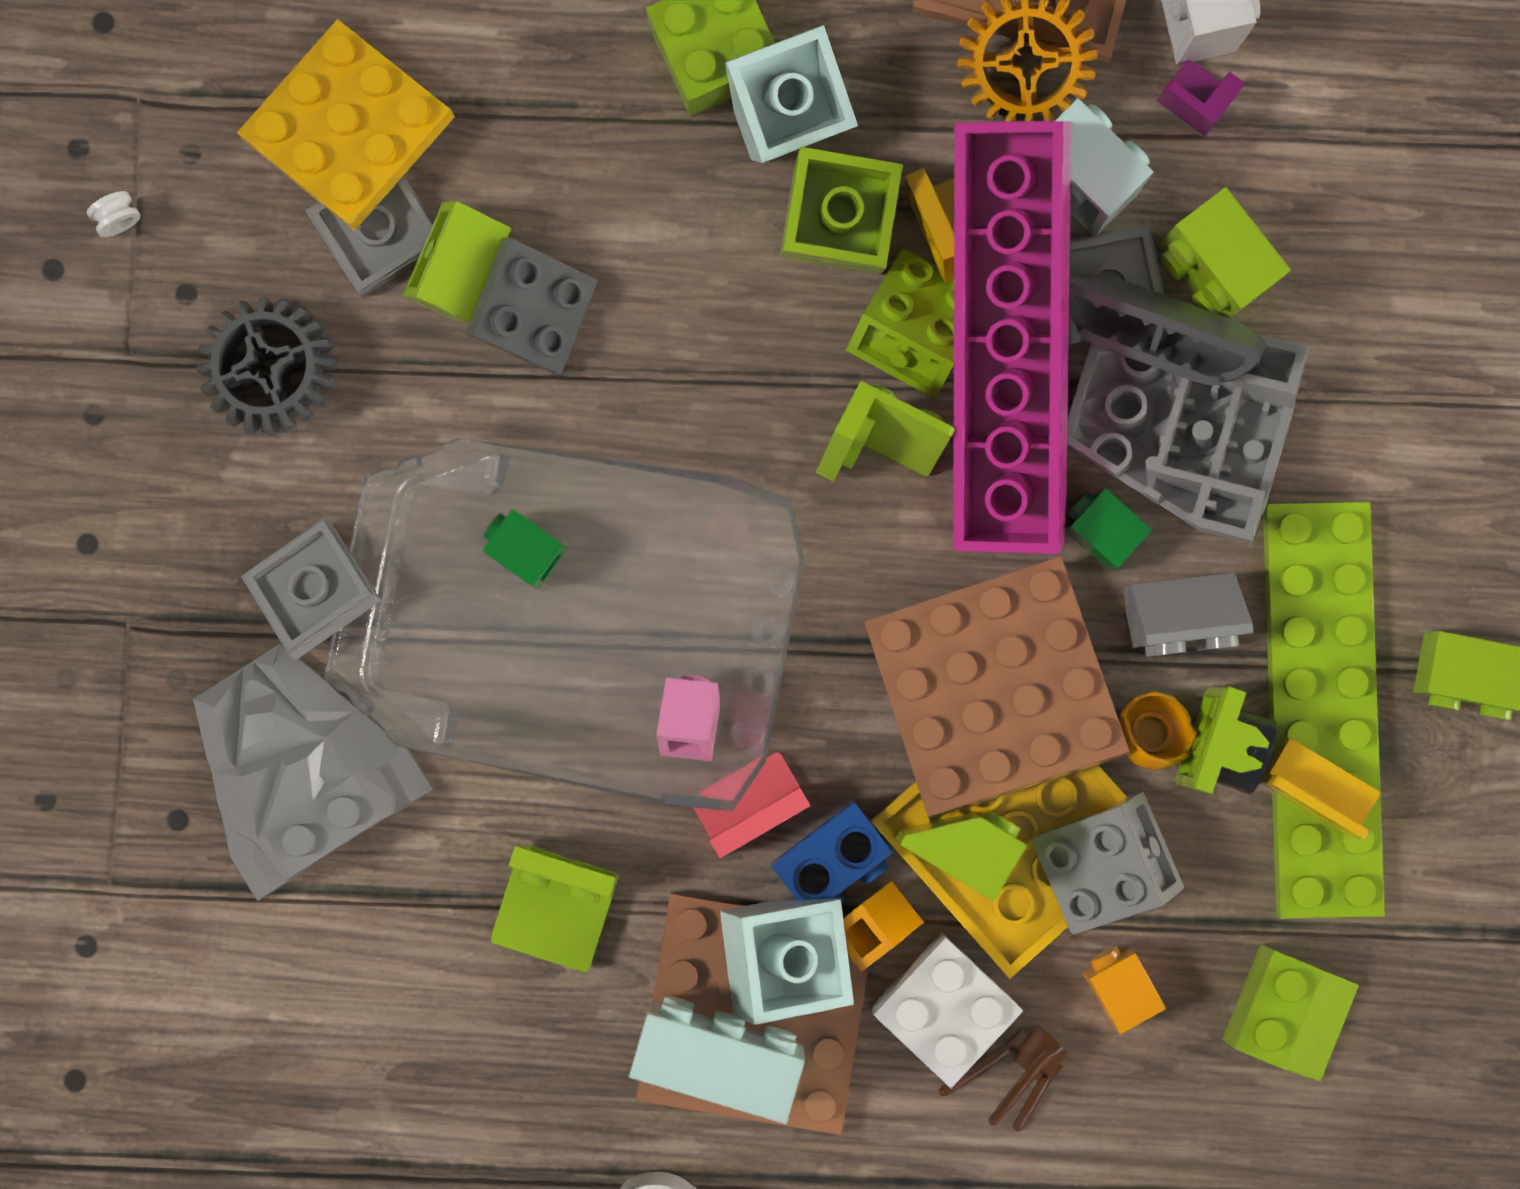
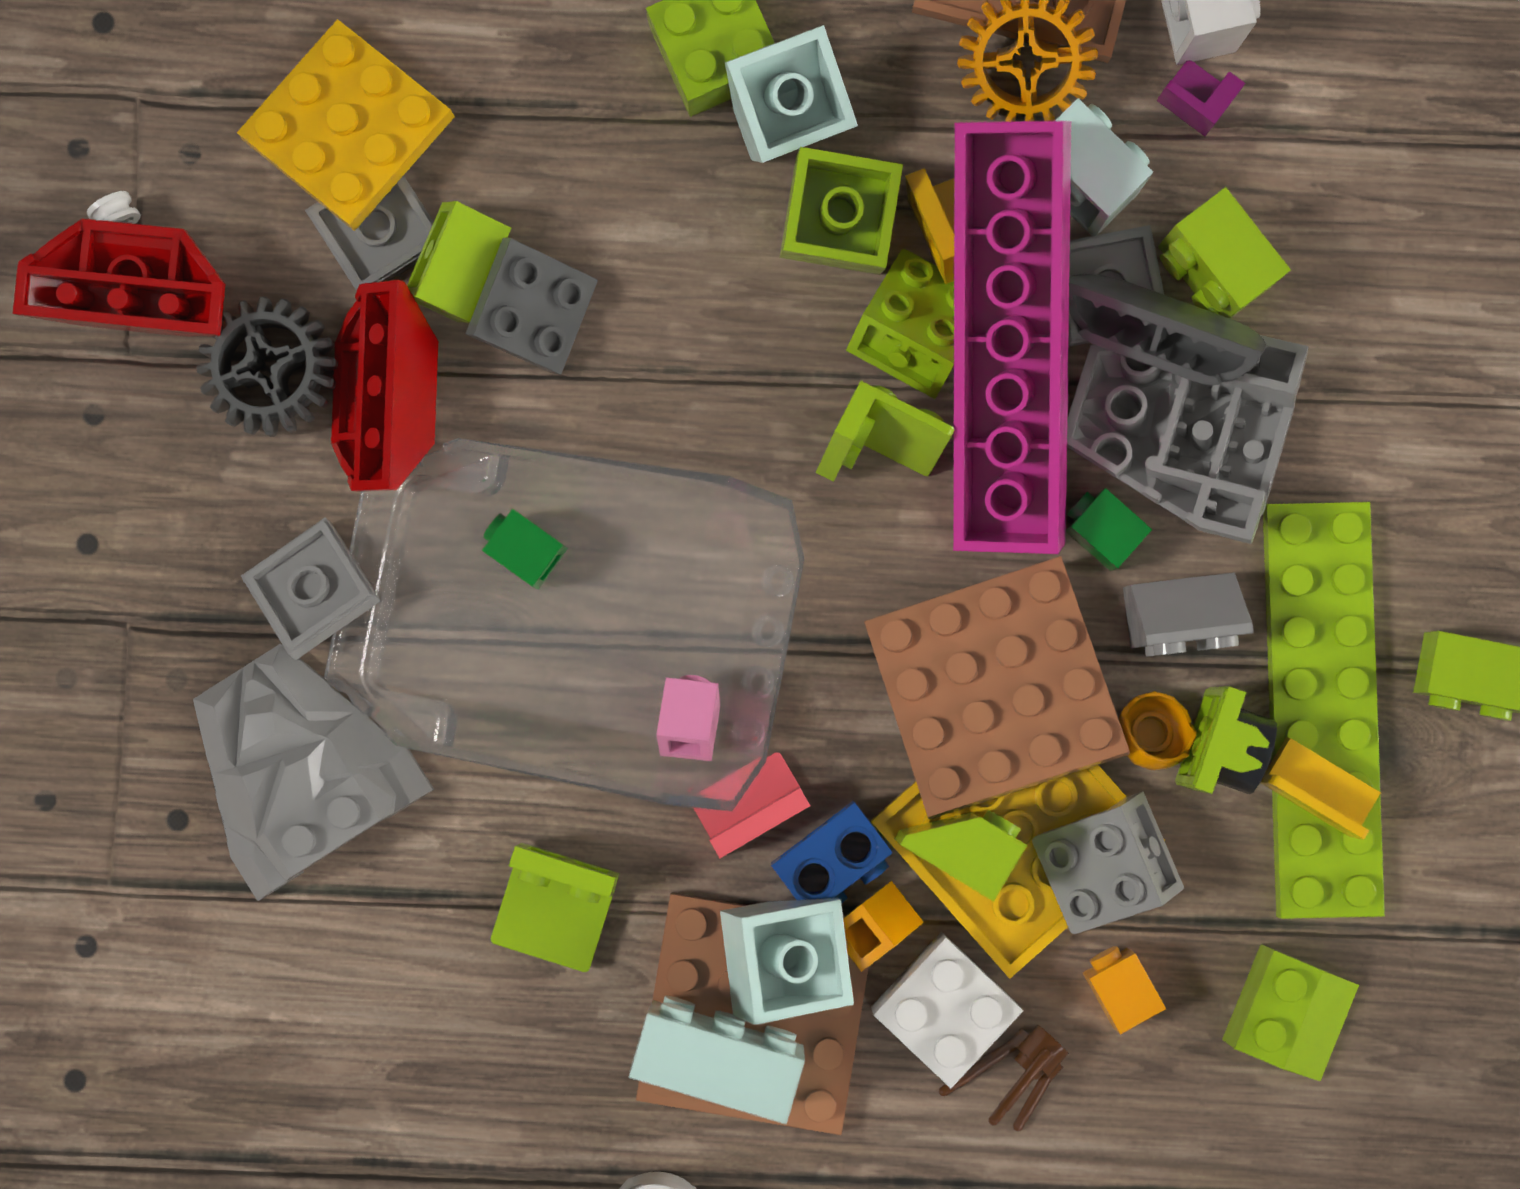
none -> red wedge [12,219,226,337]
none -> red wedge [331,280,439,492]

